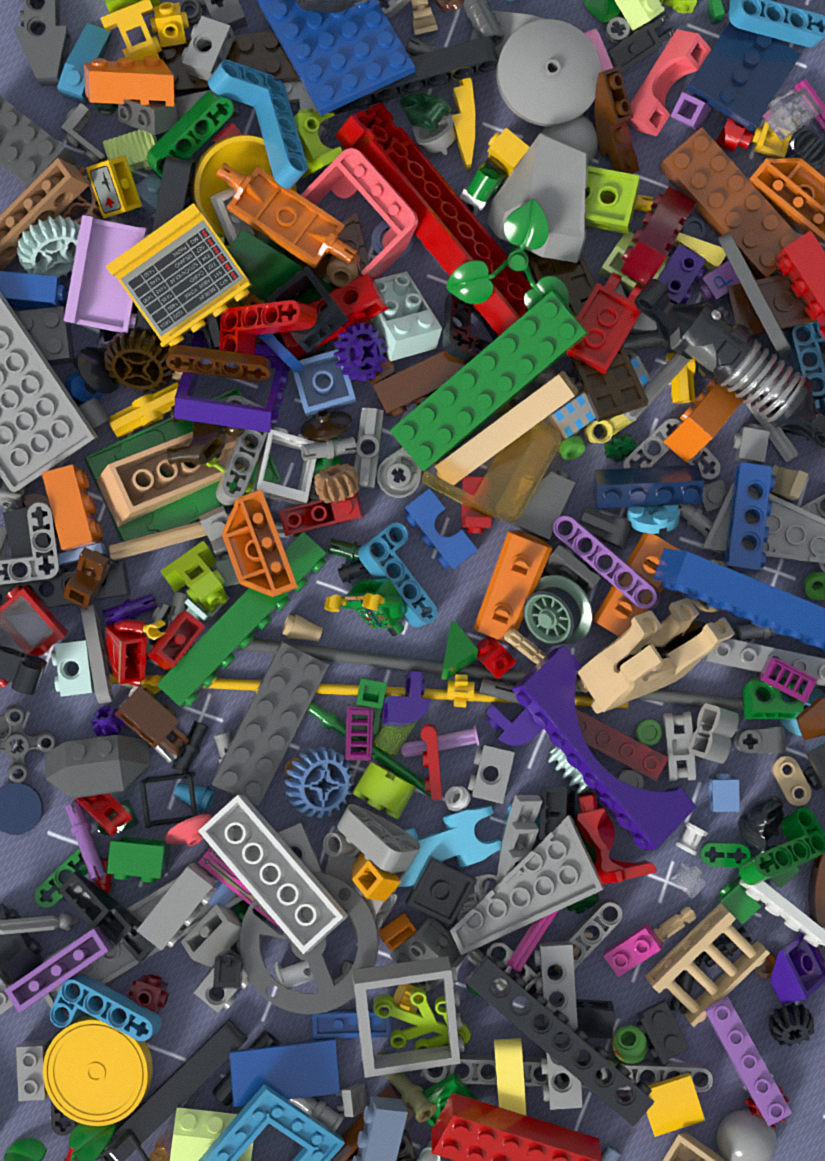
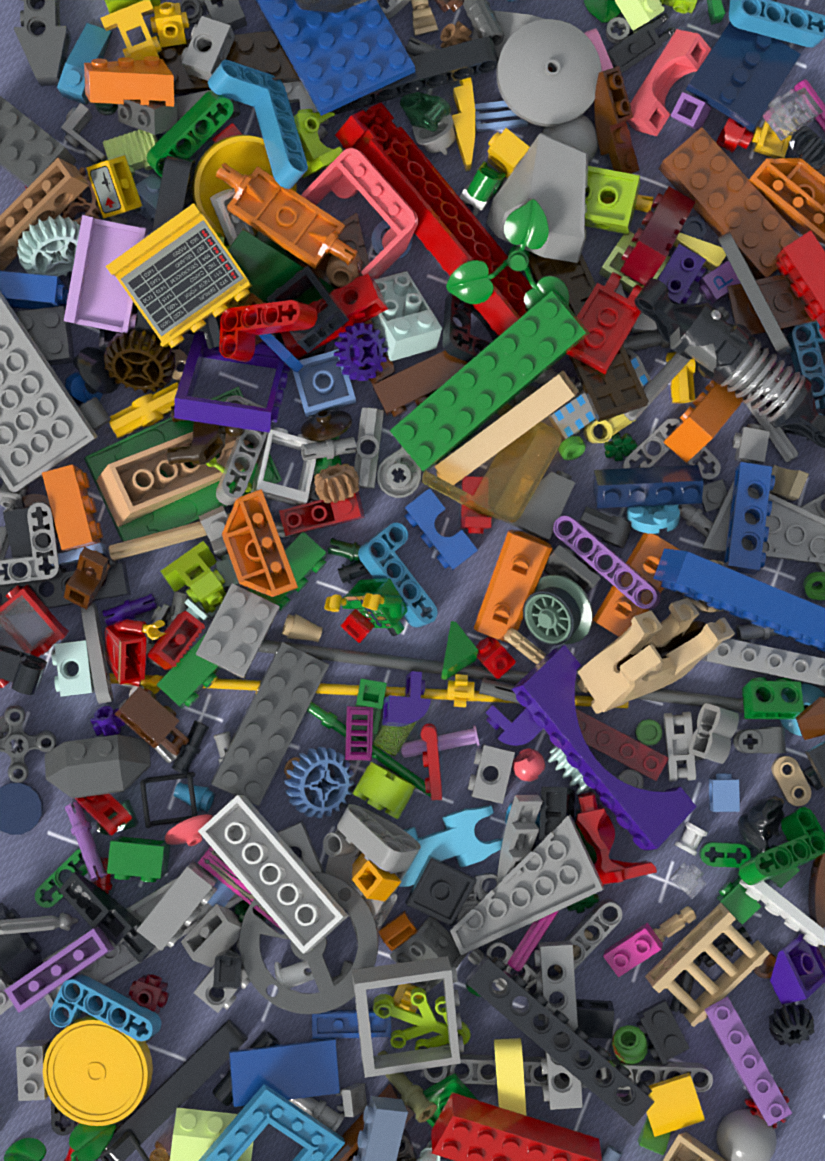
reddish brown beam [166,345,271,382] -> none
white plate [445,786,470,812] -> none
magenta slope [757,655,818,703] -> none
none -> light grey plate [196,583,280,679]
none -> red tile [341,609,374,643]
none -> medium nougat gear [440,21,472,48]
none -> light blue tile [475,101,528,132]
none -> coral piece [512,748,545,782]
none -> bright green slope [637,1116,671,1155]

